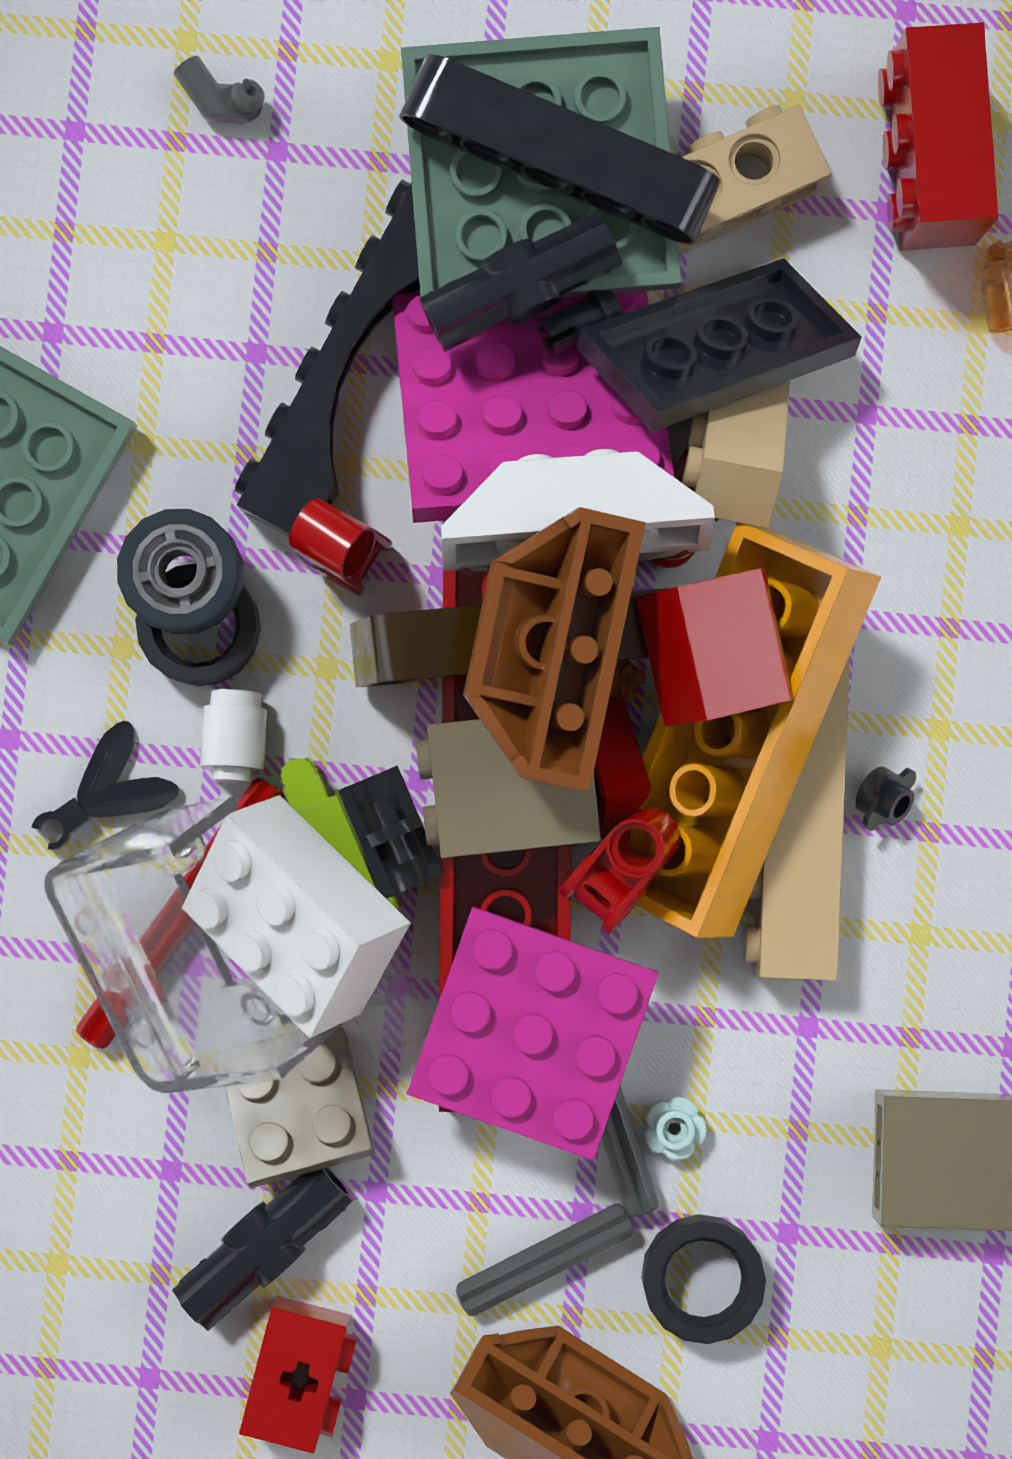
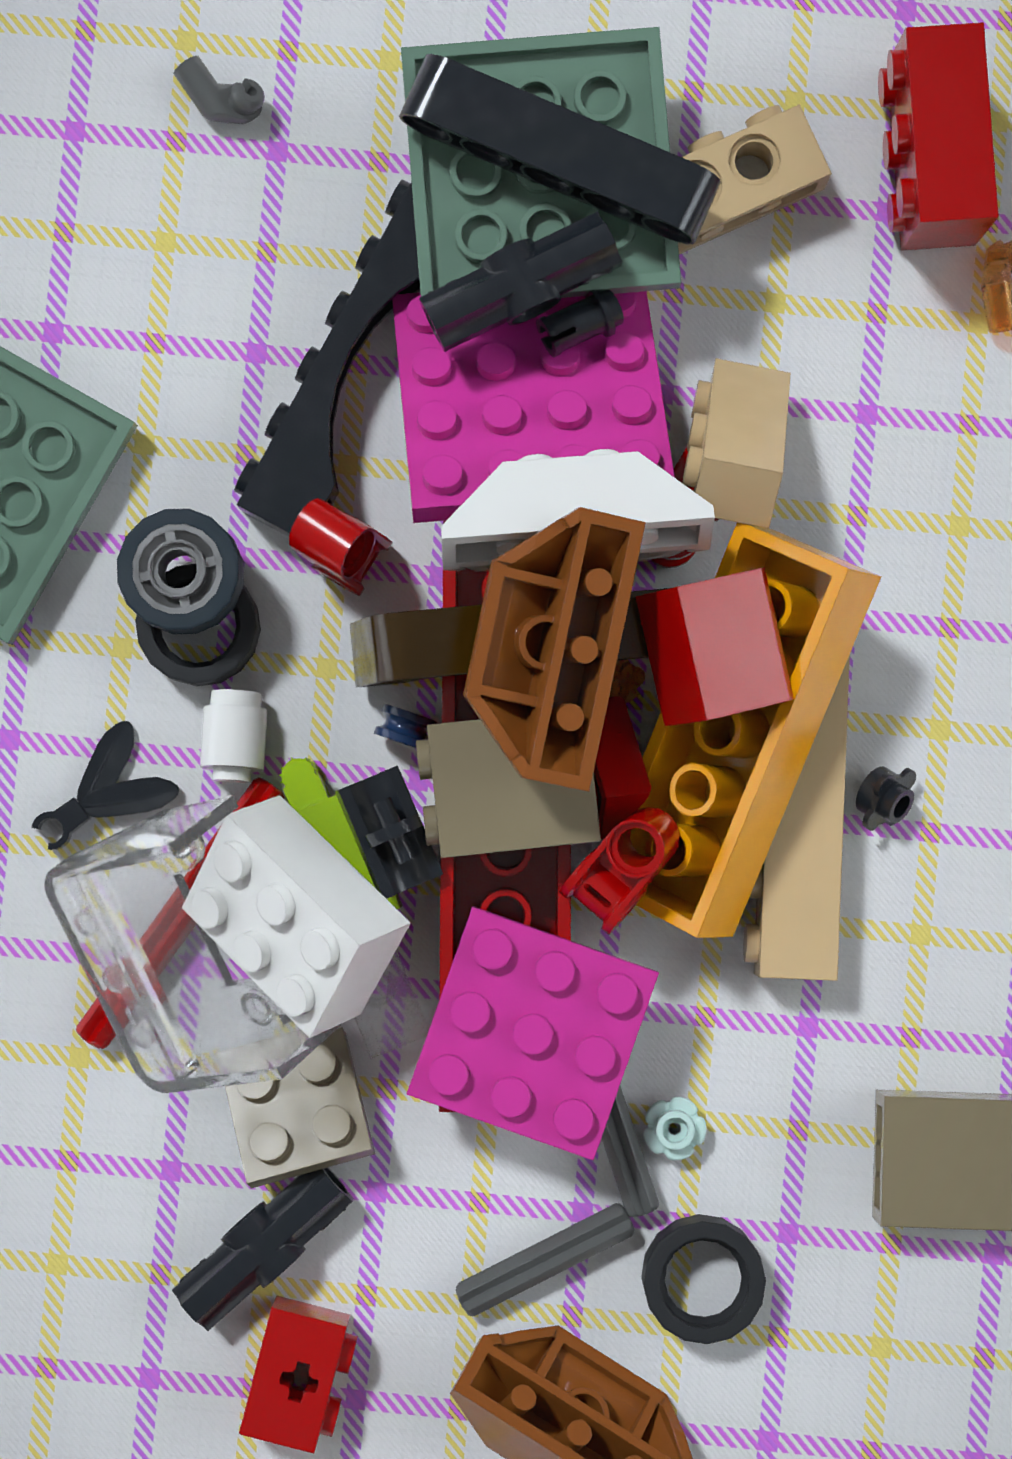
black plate [576,258,862,432] -> none
none -> dark blue bush [374,703,437,748]

